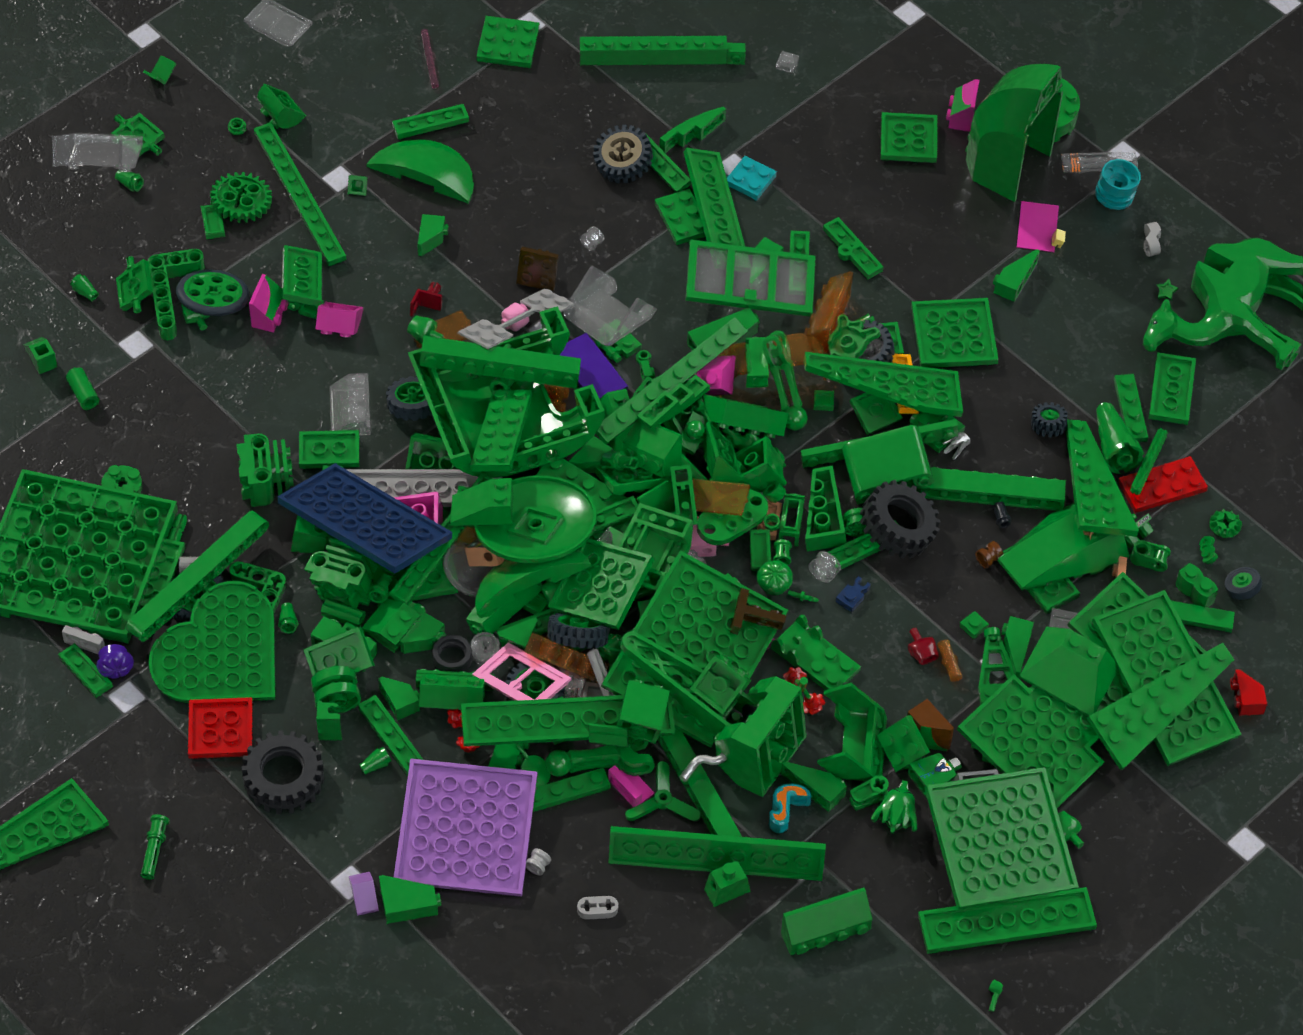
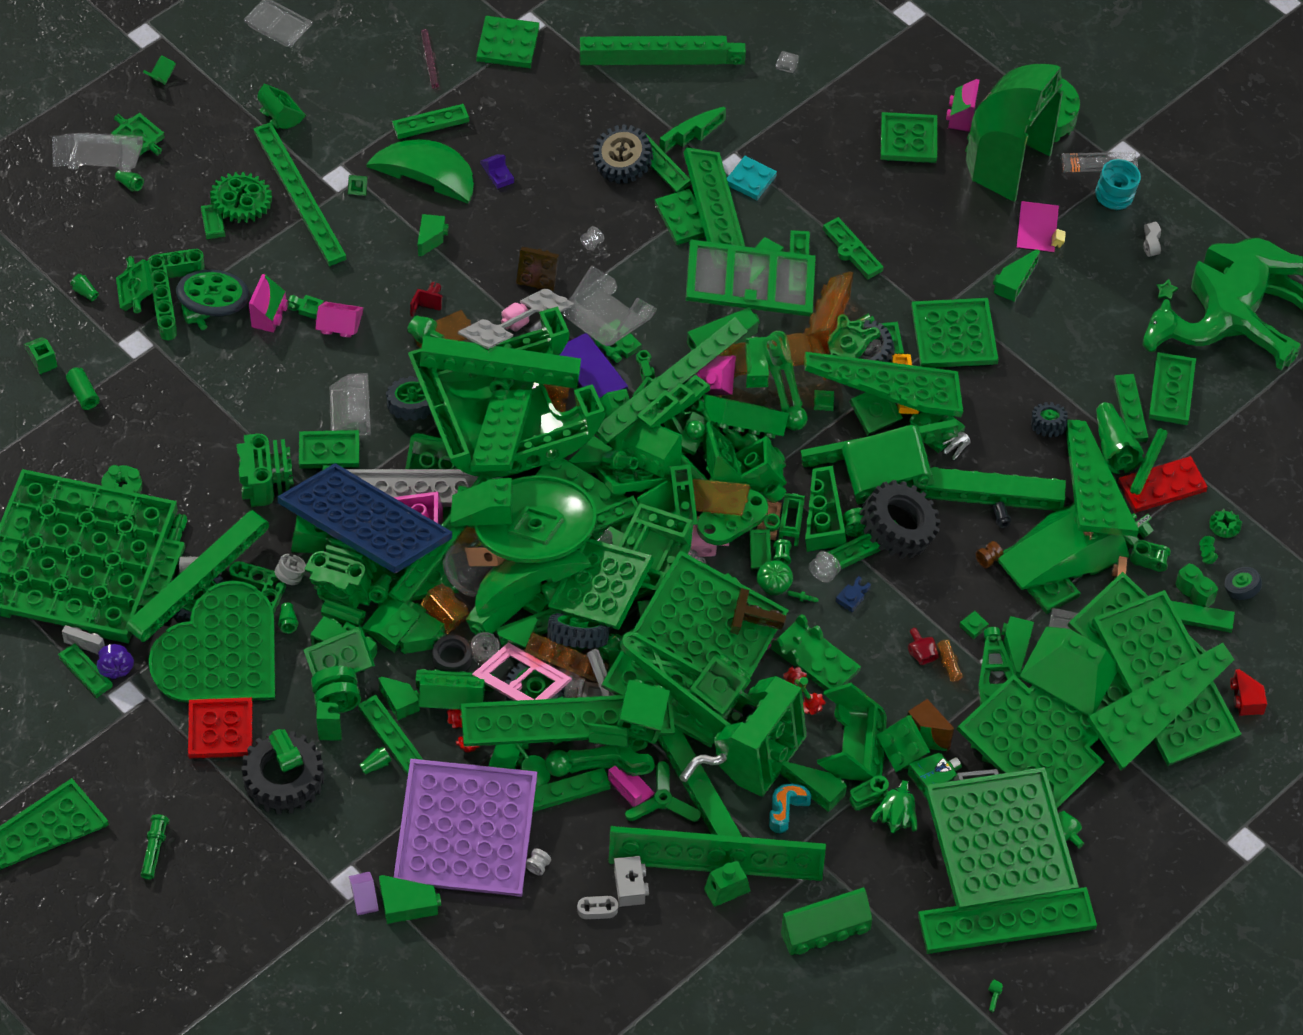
green plate [228,118,247,135] -> none
green plate [282,245,322,306] -> none
none -> green piece [268,729,303,772]
none -> light grey wheel [274,554,306,585]
none -> clear orange slope [421,583,470,634]
none -> dark purple slope [480,154,514,189]
none -> light grey brick [614,856,649,907]

